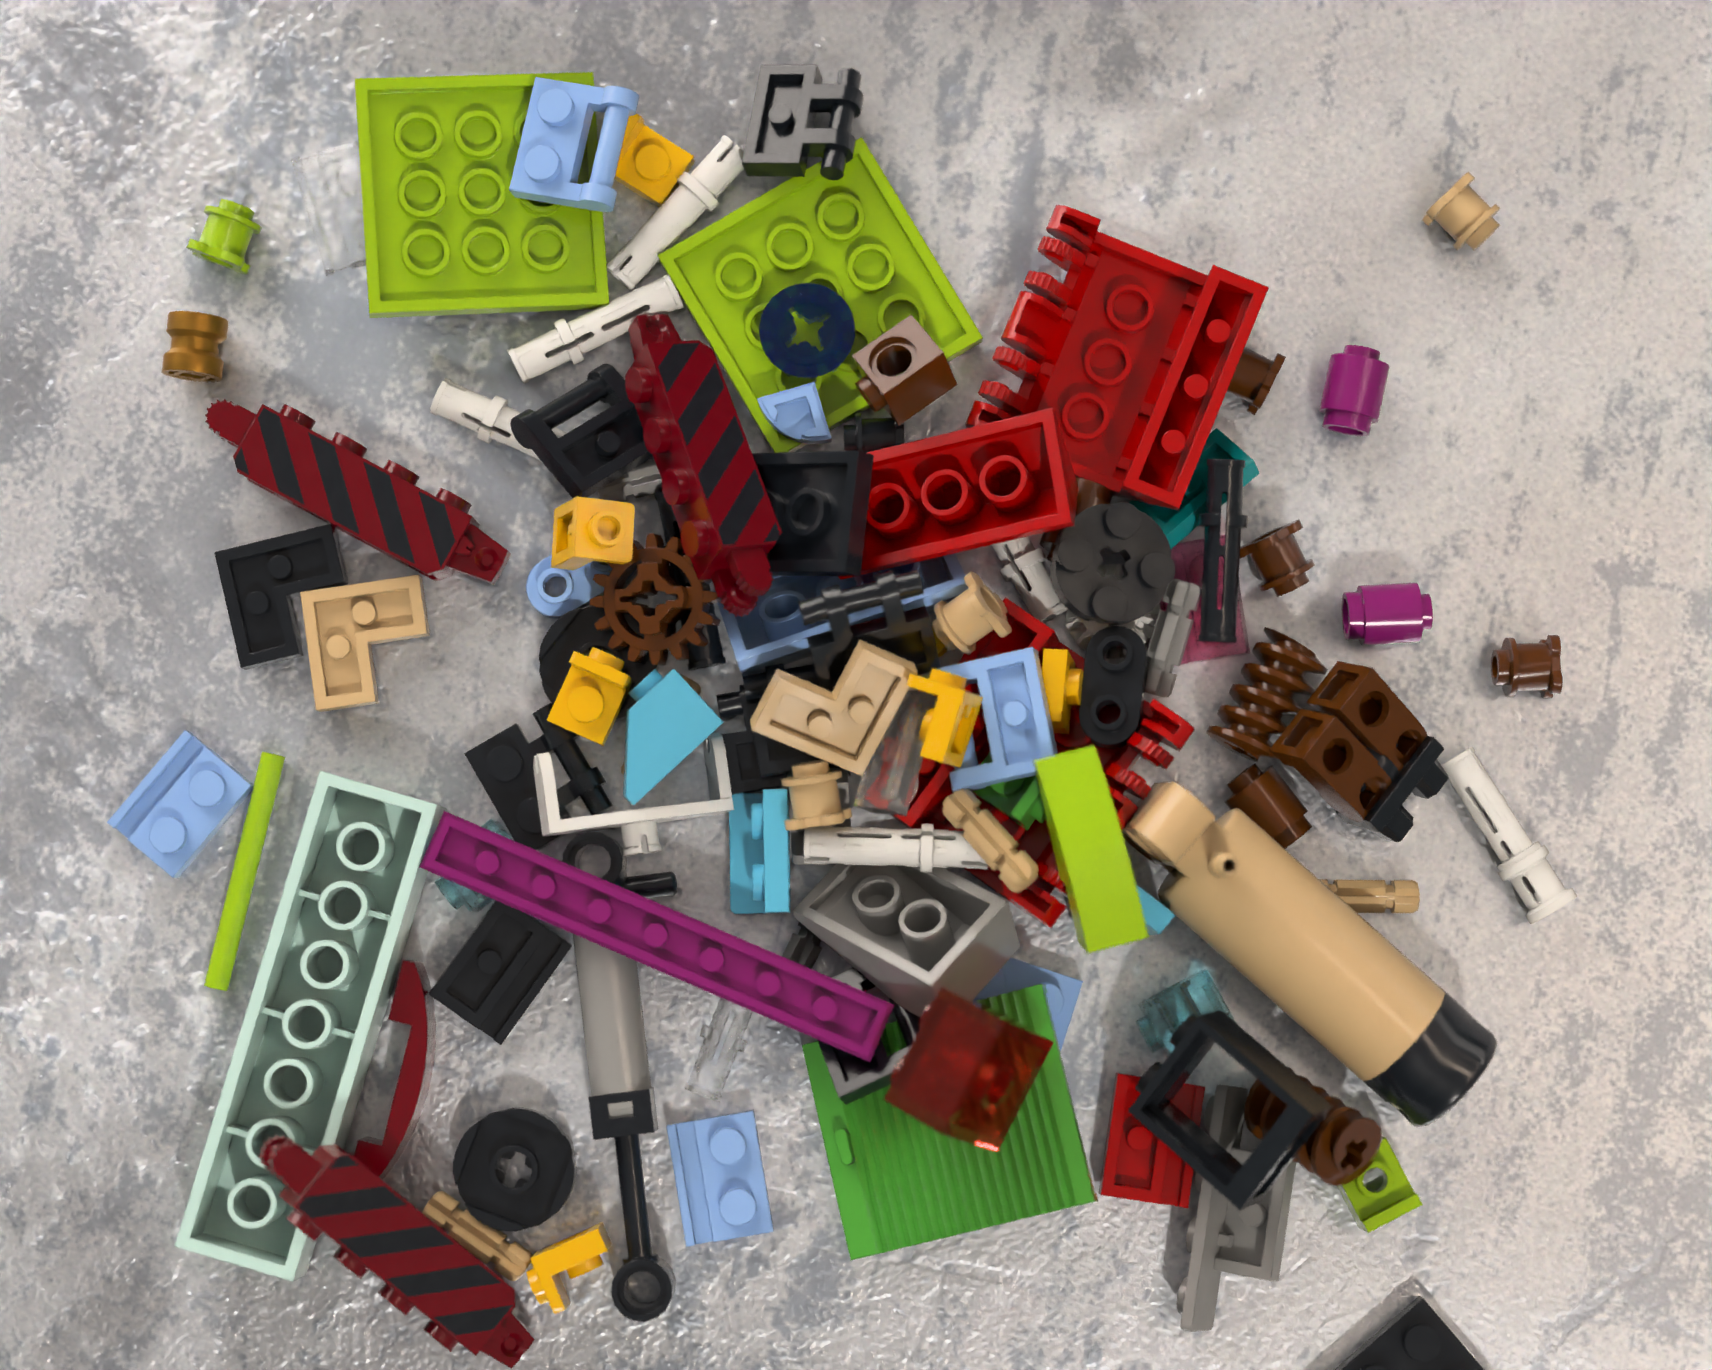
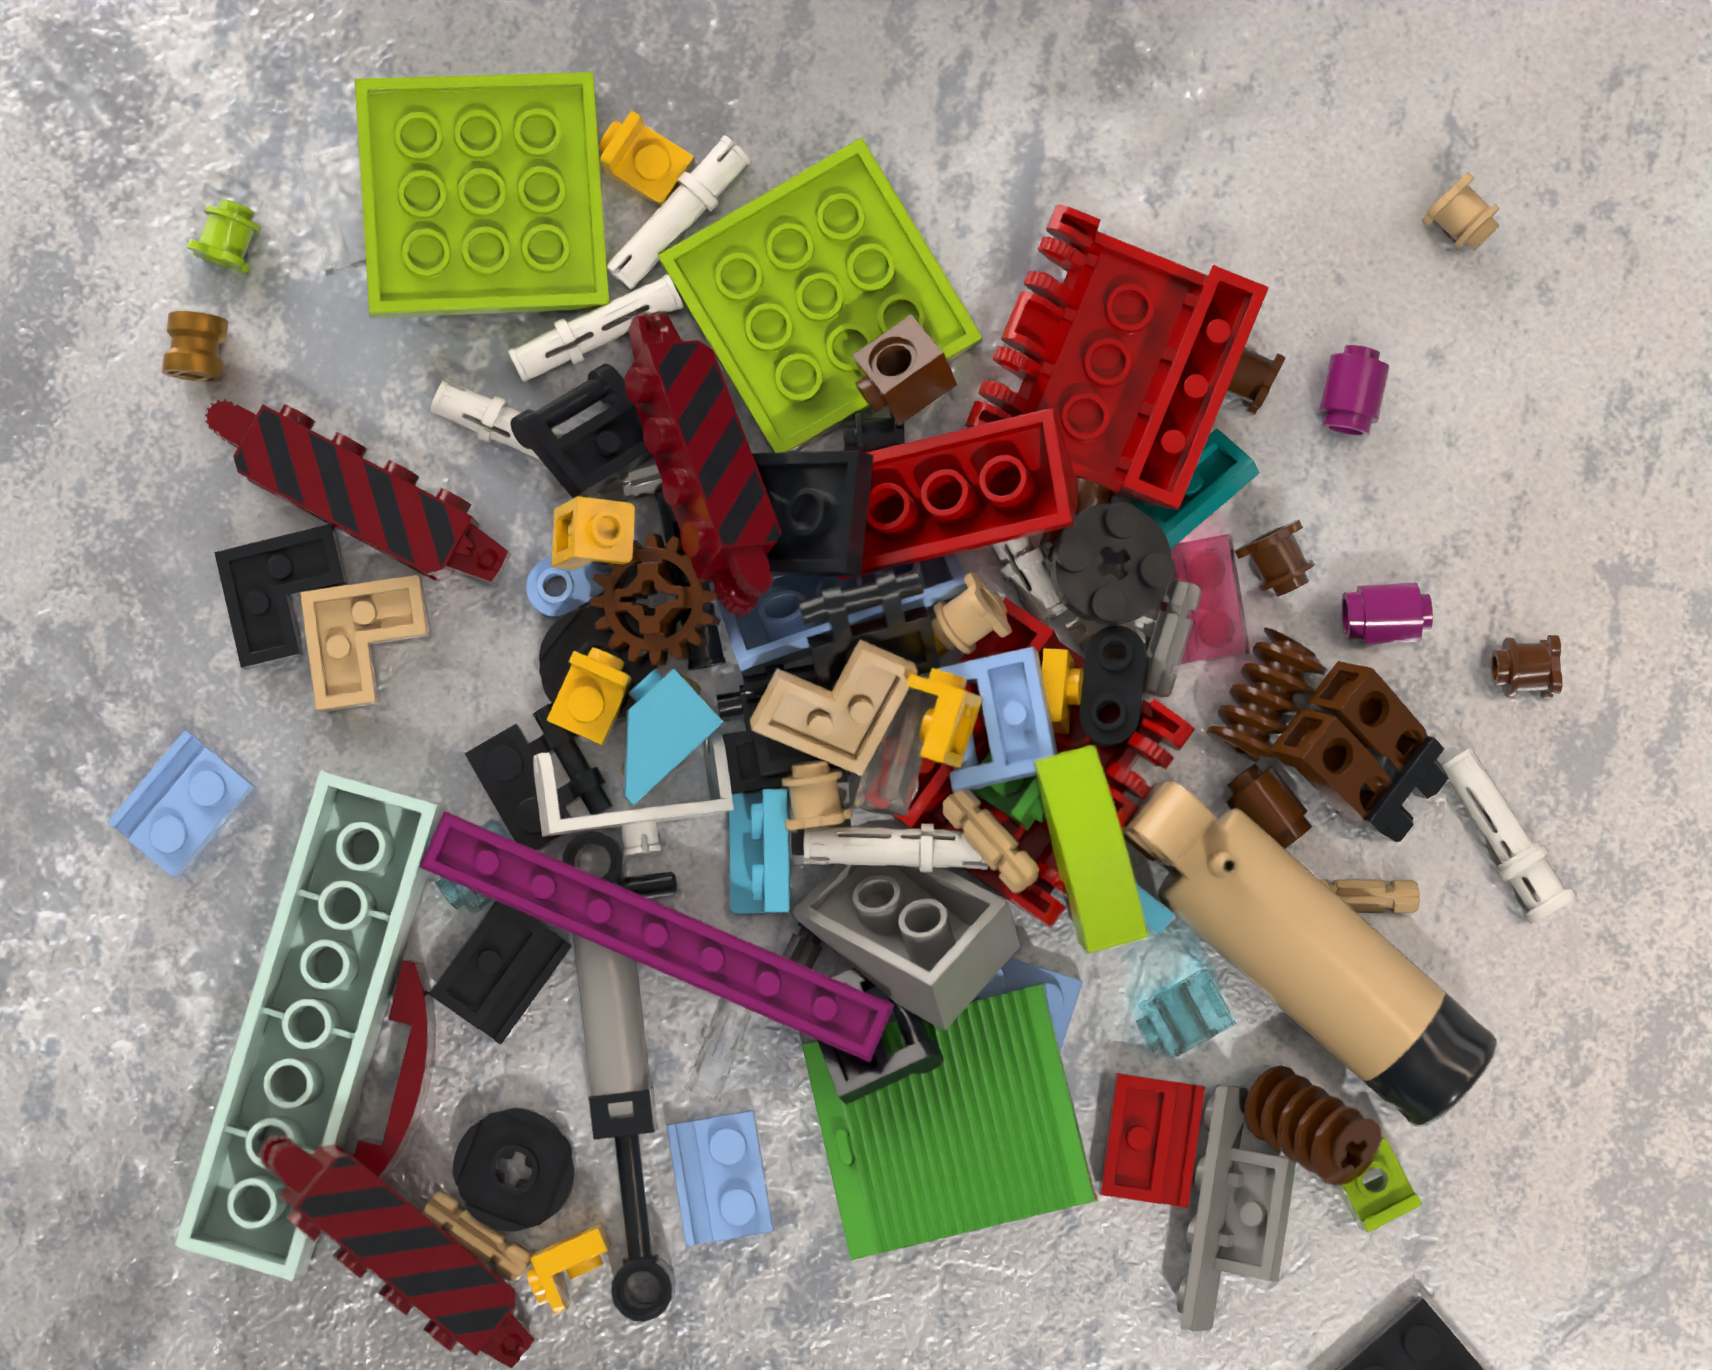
lime bar [204,752,285,991] -> none
light blue plate [509,77,639,212] -> none
plate [742,65,863,180] -> none
light blue tile [757,382,832,444] -> none
clear blue gear [759,283,855,380] -> none
clear red brick [883,987,1054,1152] -> none
black window [1128,1010,1333,1210] -> none
black pin [1198,459,1248,643] -> none

